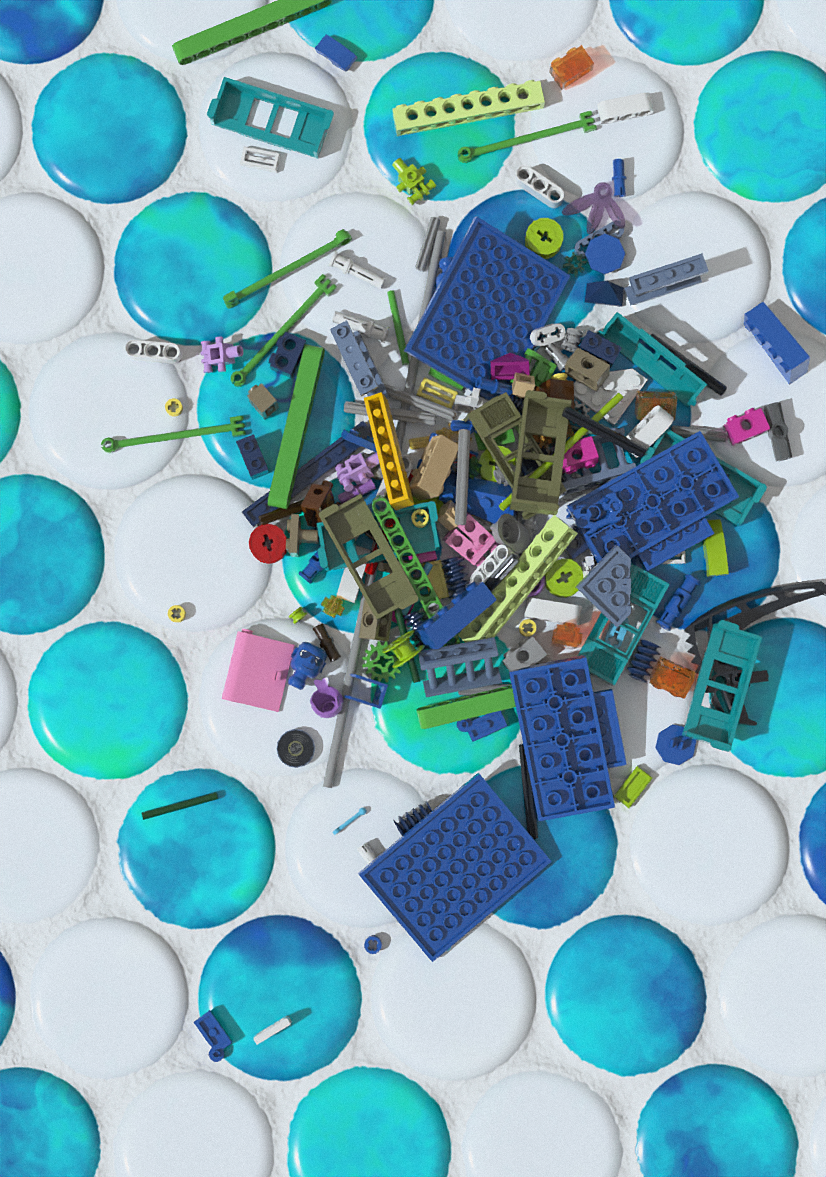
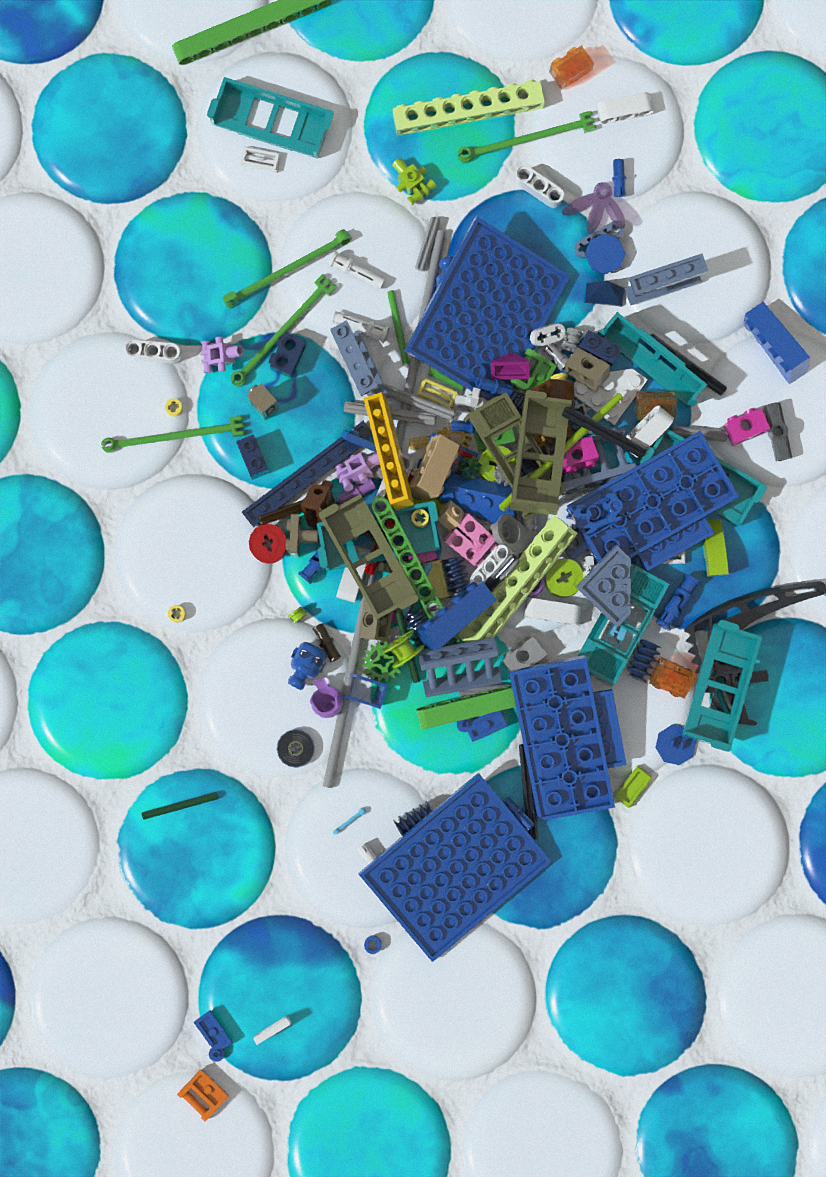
bright pink door [221,629,295,712] -> none
bright green beam [268,344,325,509] -> none
blue slope [315,34,357,72] -> none
clear yellow gear [321,595,345,618] -> none
light grey axle [455,429,470,525] -> none
tan plate [512,373,535,398] -> none
light yellow bush [519,619,536,637] -> none
lime piece [525,218,563,259] -> none
clear orange brick [551,622,583,650] -> none
clear green gear [563,252,587,277] -> none
none -> orange plate [177,1068,229,1122]
none -> blue axle [503,797,534,831]

